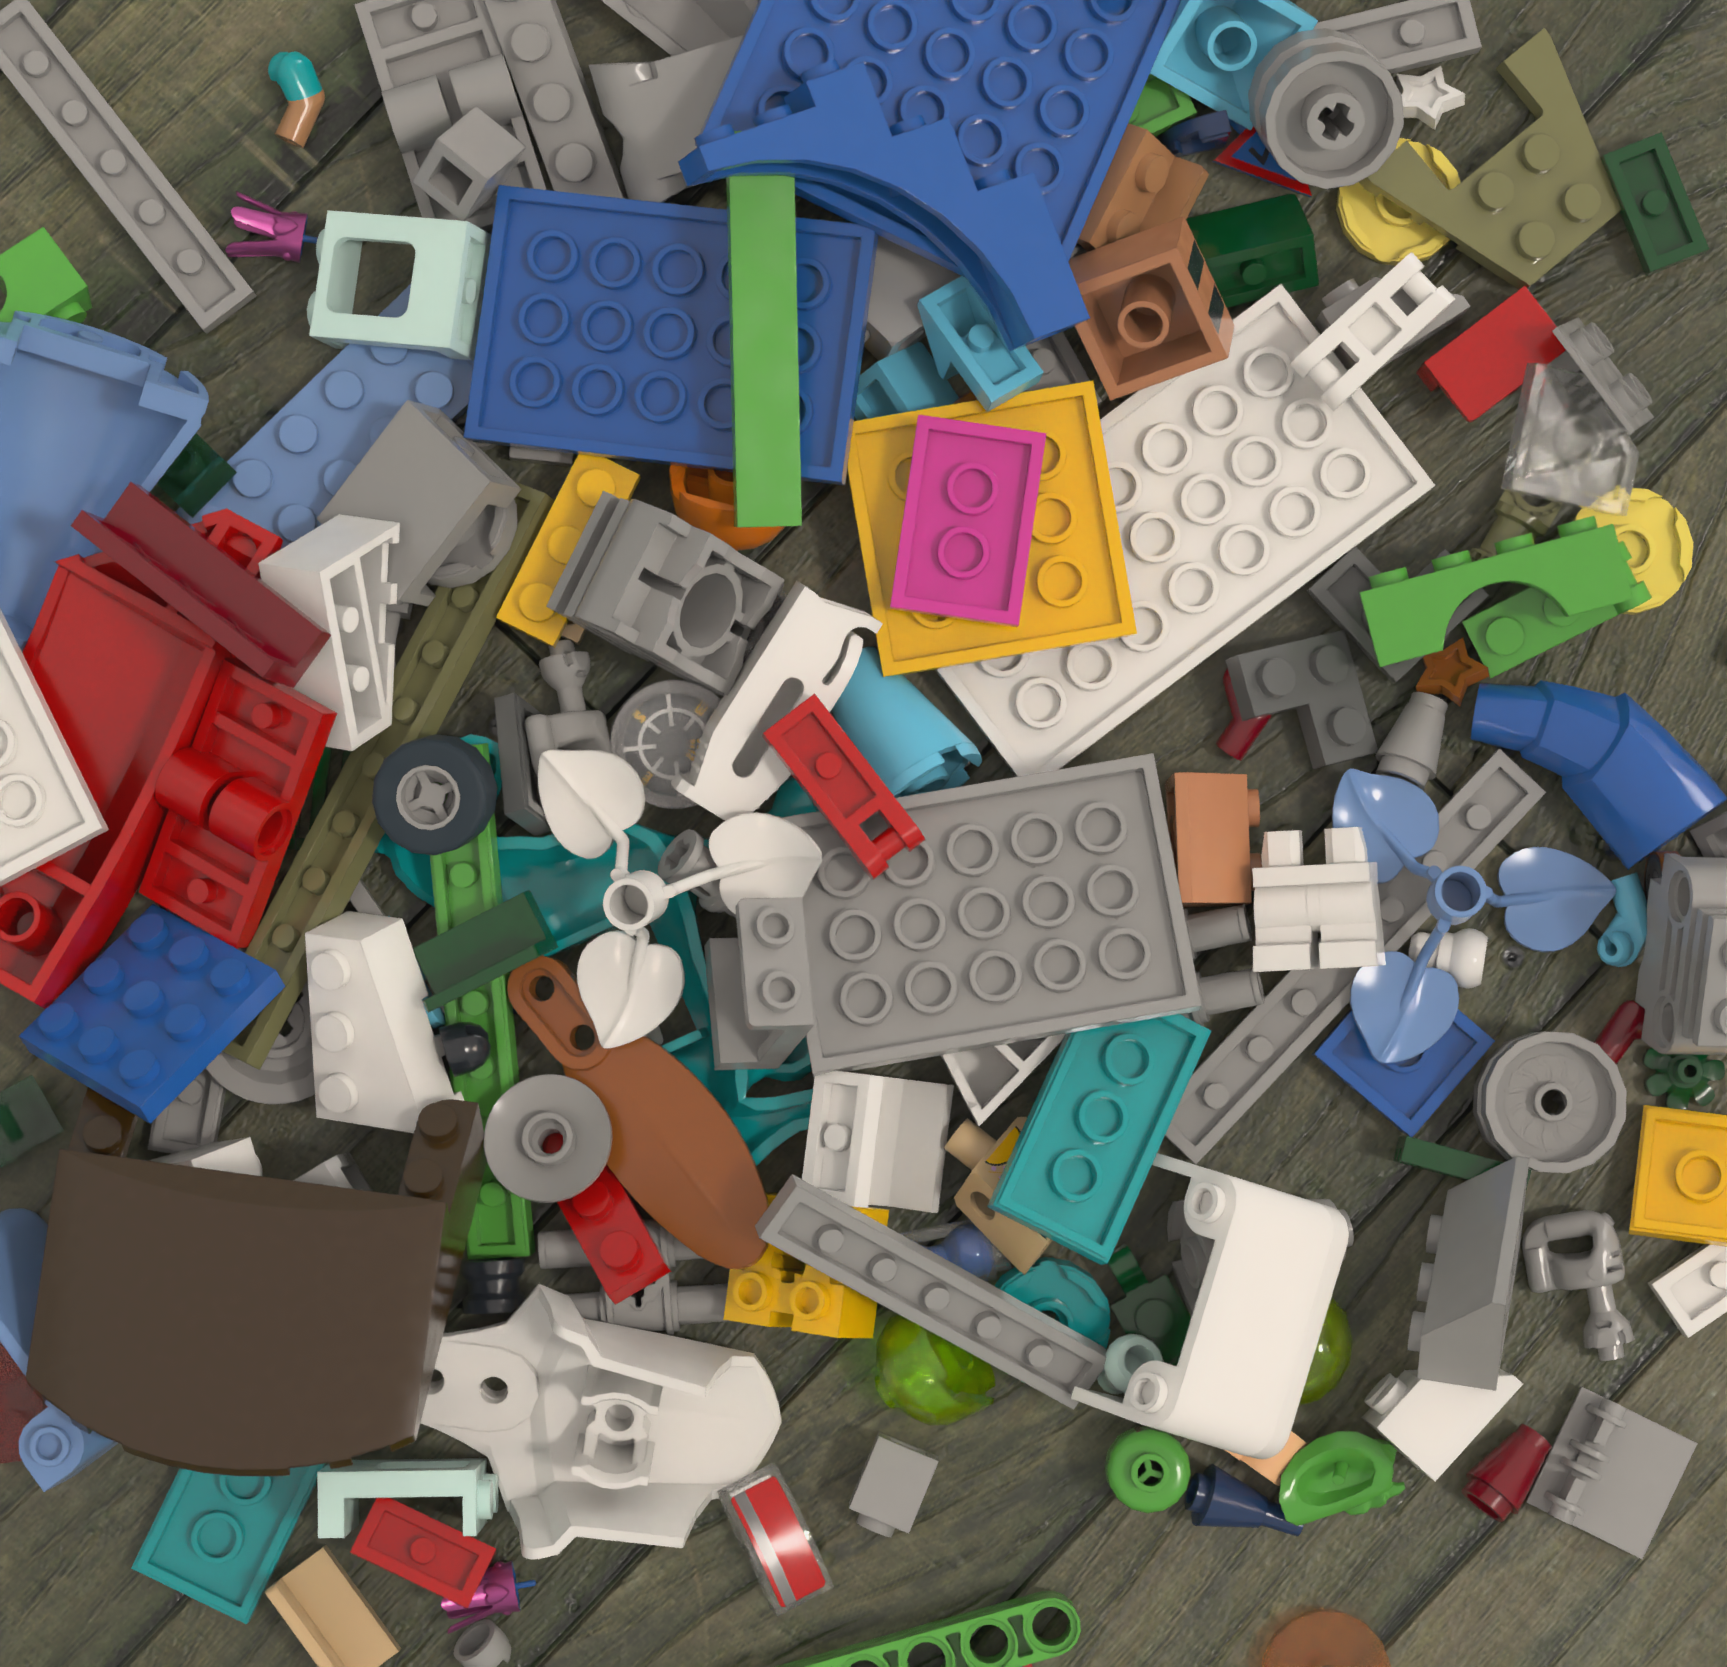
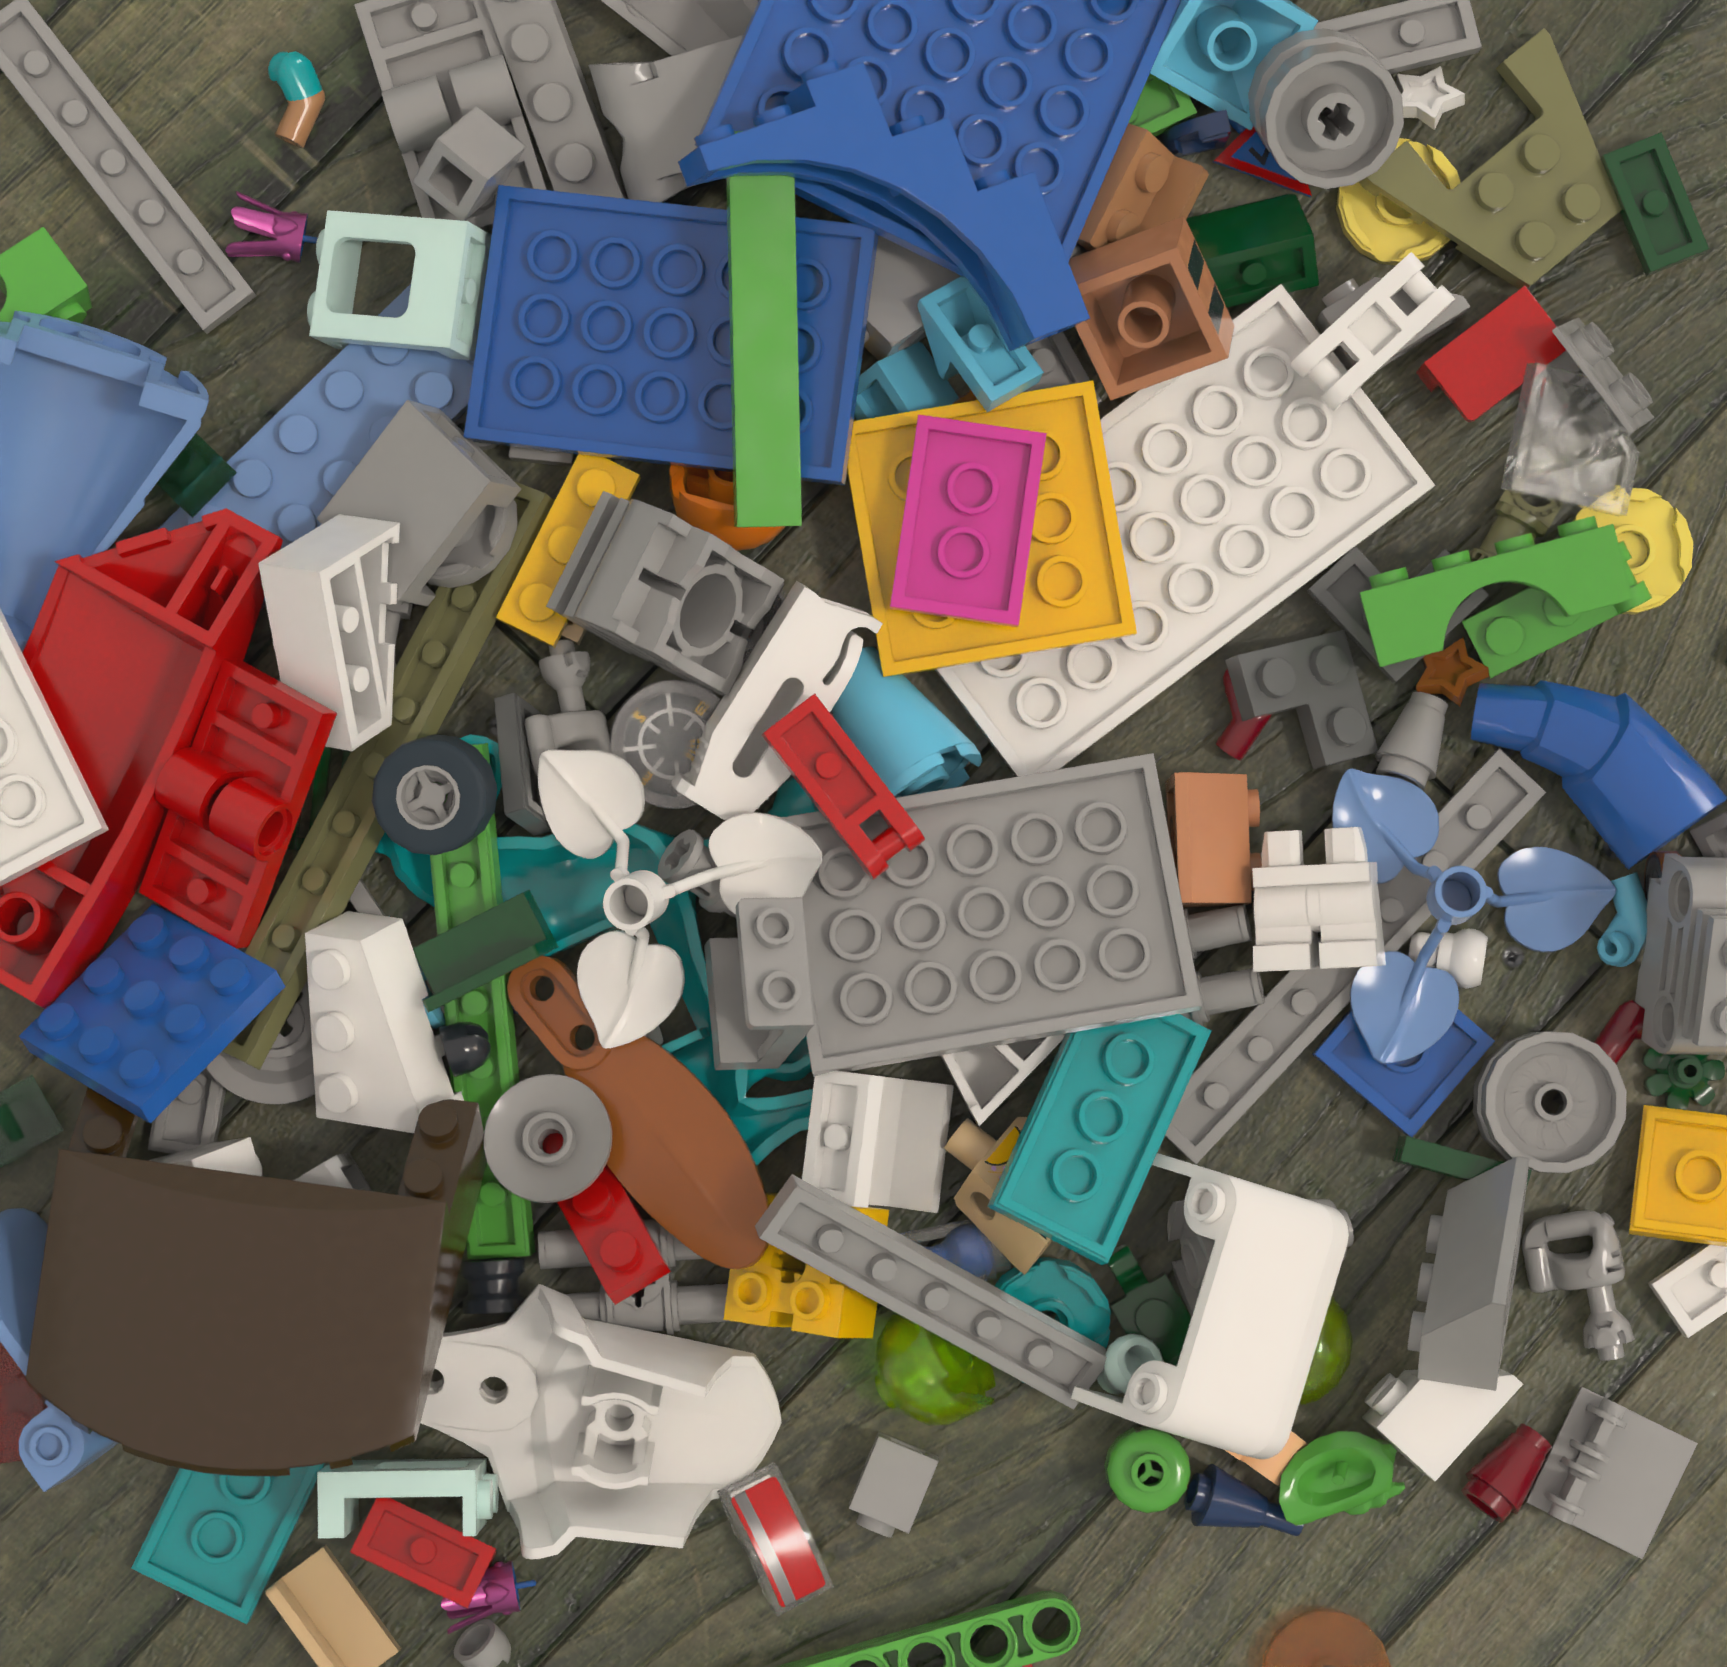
dark red fence [71,482,331,688] -> none

